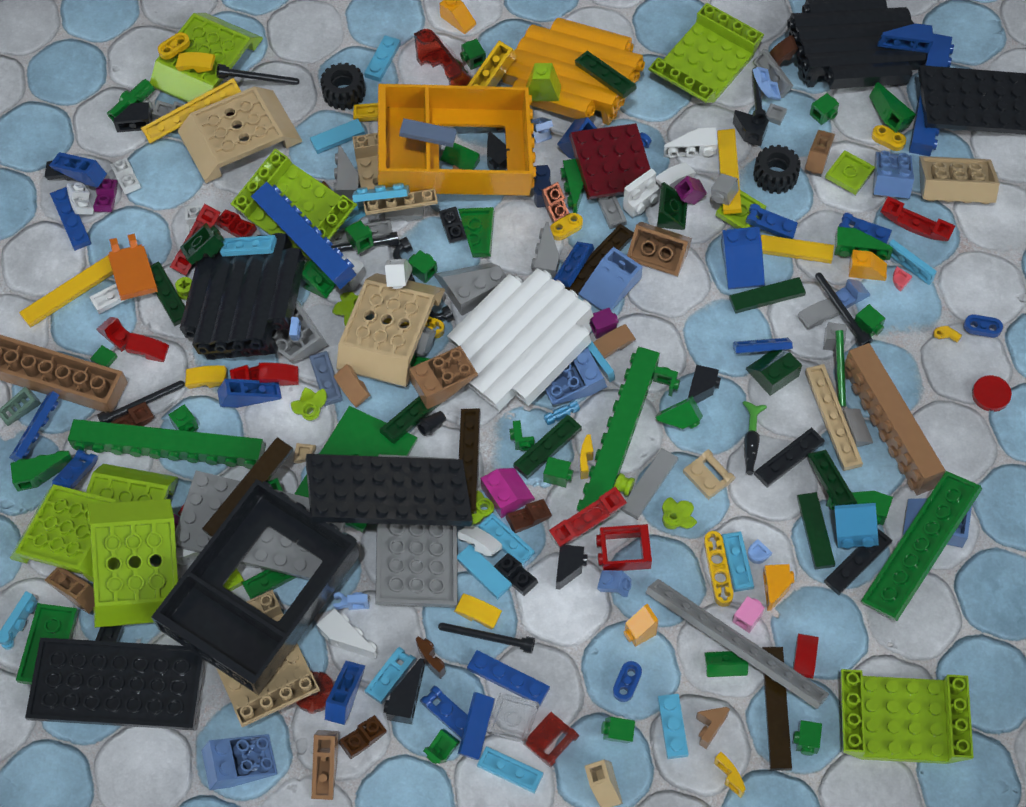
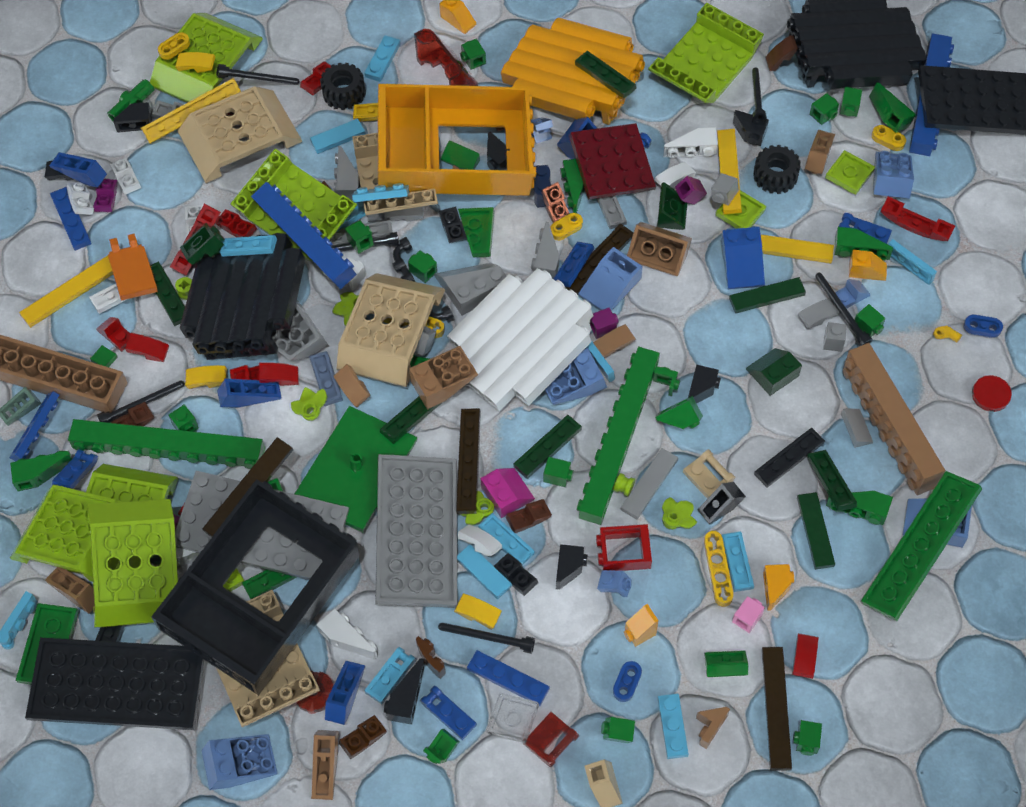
light blue tile [289,317,301,341] -> none
tan tile [293,443,316,463] -> none
green slope [302,260,336,299] -> none
black plate [306,454,473,526] -> none
light blue plate [333,592,369,610] -> none
white slope [385,259,412,289] -> none
sand blue tile [399,118,457,147] -> none
black cone [417,411,446,436] -> none
blue tile [458,692,495,760] -> none
yellow brick [467,40,517,87] -> none
medium azure tile [477,746,544,794] -> none
green bracket [509,420,534,451] -> none
lime slope [526,63,561,101] -> none
dark azure axle [544,400,580,425] -> none
red slope [549,486,627,547] -> none
yellow slope [580,434,594,479] -> none
white plate [623,168,660,218] -> none
light grey plate [646,579,829,709] -> none
yellow slope [714,752,746,798] -> none
blue tile [733,337,793,353] -> none
black piece [743,401,767,475] -> none
blue plate [746,204,798,239] -> none
light blue tile [747,539,772,564] -> none
light blue slope [752,67,781,100] -> none
light grey tile [753,49,793,98] -> none
light grey tile [766,103,787,125] -> none
tan plate [805,364,863,471] -> none
black tile [824,529,893,595] -> none
dark azure slope [834,503,879,549] -> none
green bar [836,330,846,407] -> none
lime slope [841,669,974,764] -> none
blue slope [877,23,934,53] -> none
coral tile [893,266,912,291] -> none
tan slope [919,156,1000,204] -> none
none -> red slope [300,61,331,95]
none -> black slope [697,482,746,524]
none -> green brick [840,87,862,117]

